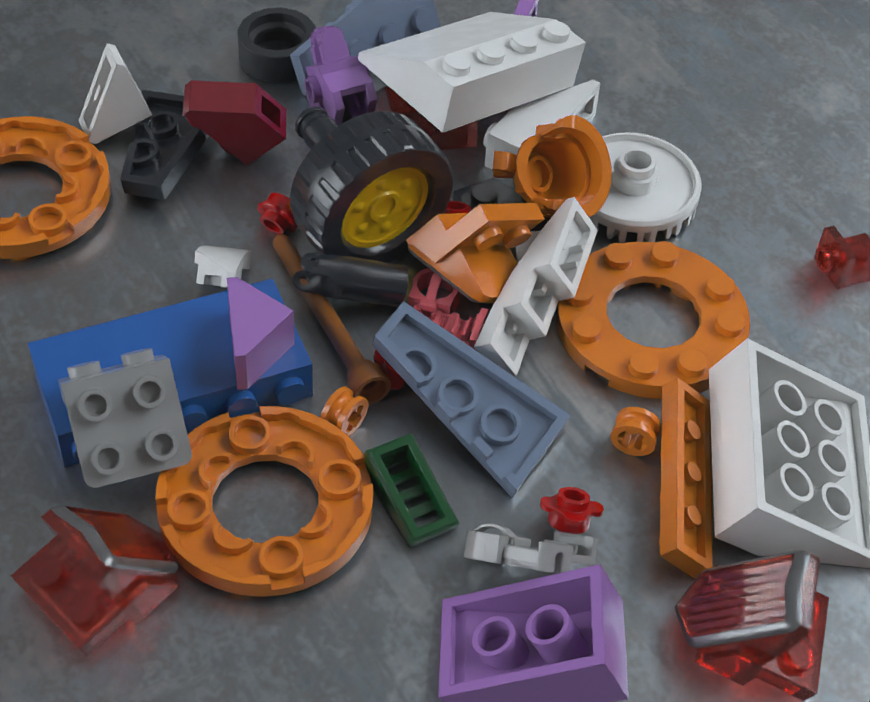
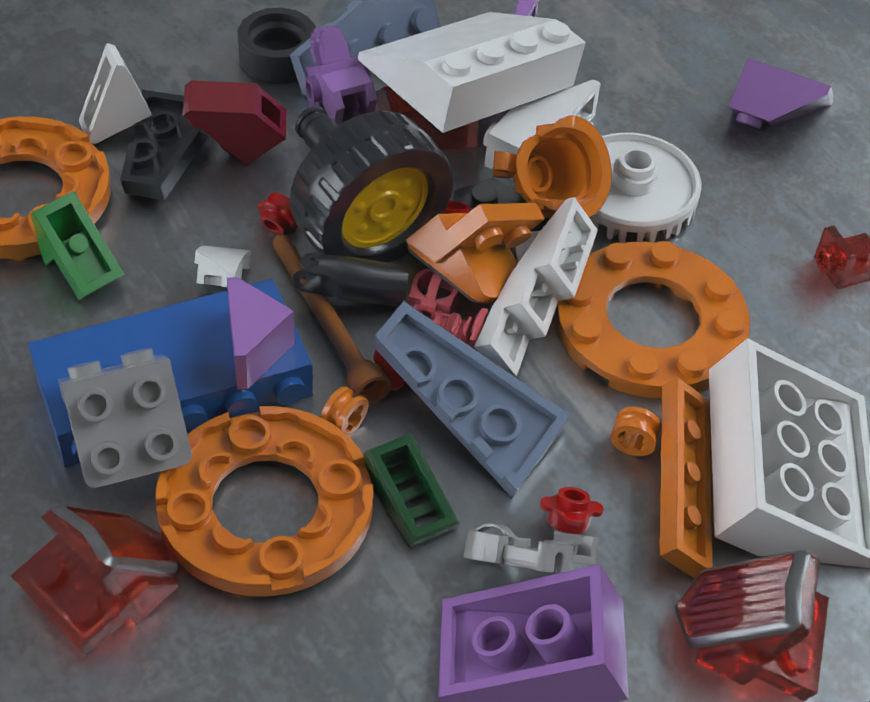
none -> green slope [30,191,124,300]
none -> medium lavender slope [729,58,834,129]

